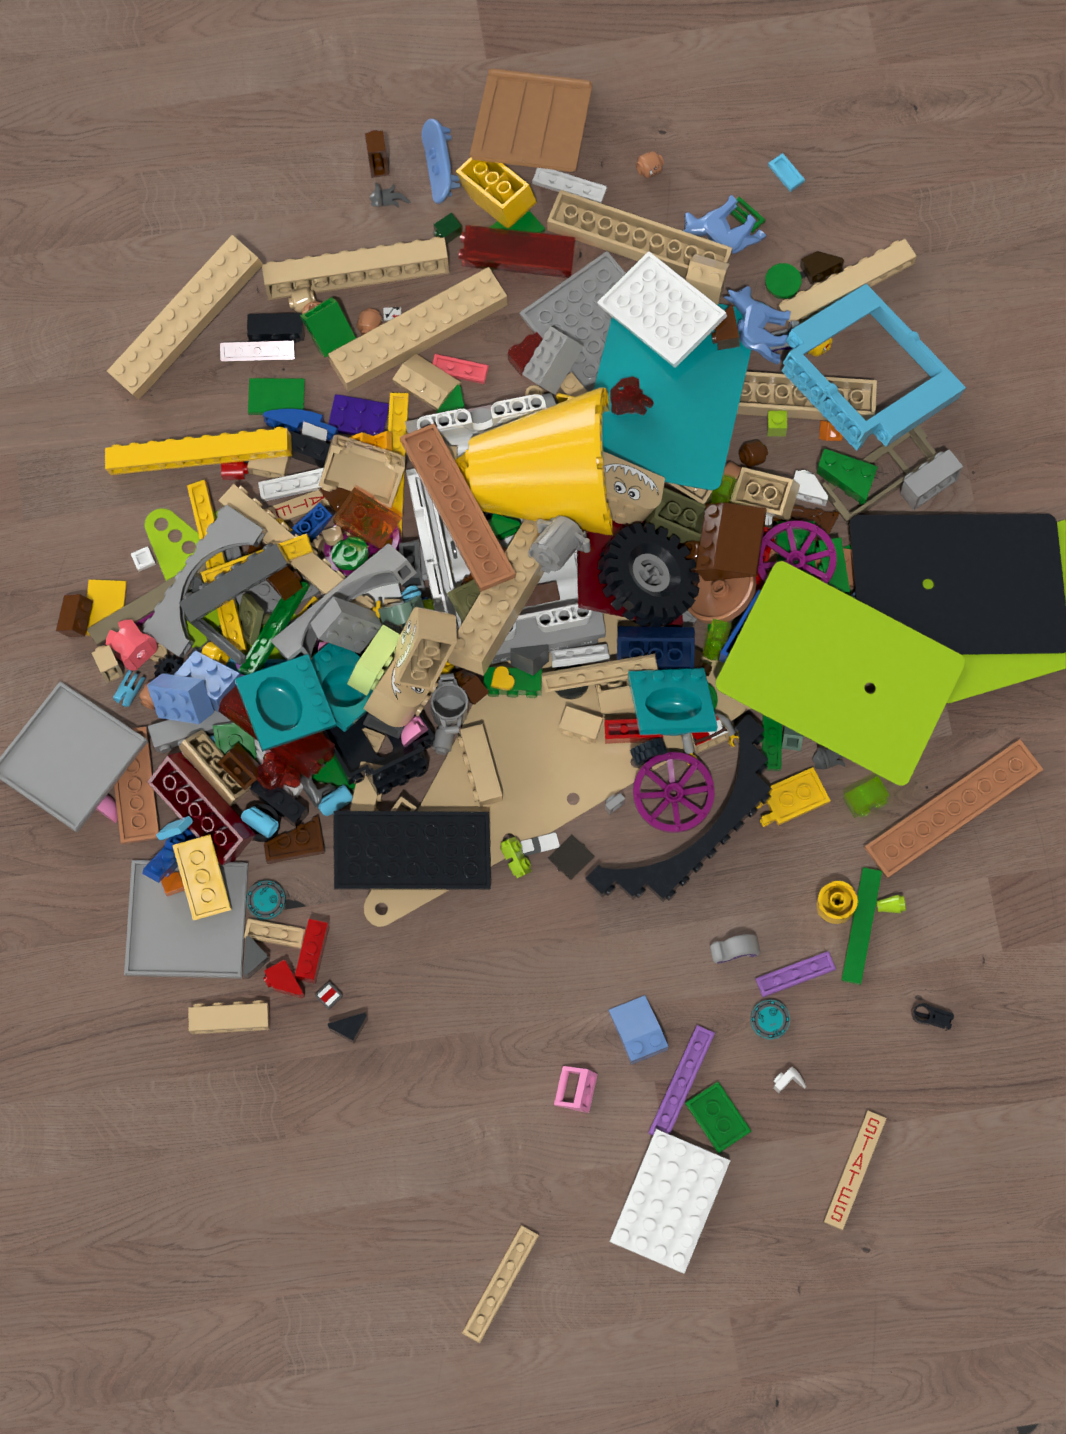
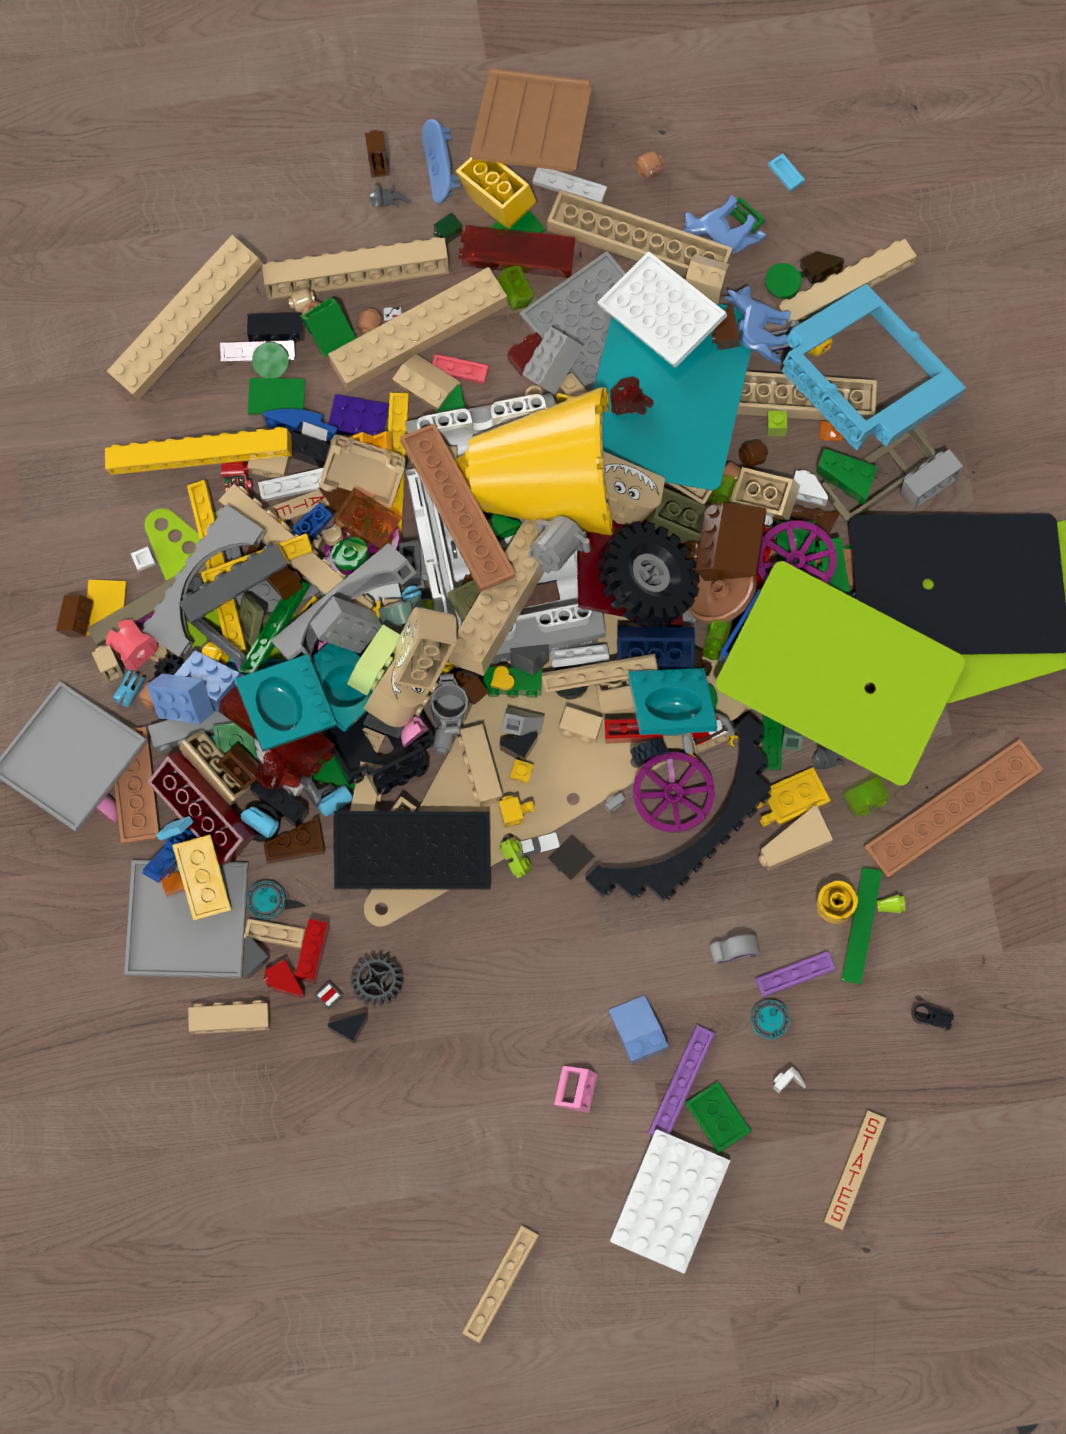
none -> brick [223,474,252,497]
none -> tile [252,342,289,378]
none -> dark grey gear [350,954,403,1007]
none -> clear neon green brick [497,265,535,311]
none -> black slope [499,732,538,762]
none -> yellow brick [499,796,535,828]
none -> light grey slope [502,707,545,736]
none -> yellow plate [510,759,534,784]
none -> tan slope [759,805,833,871]

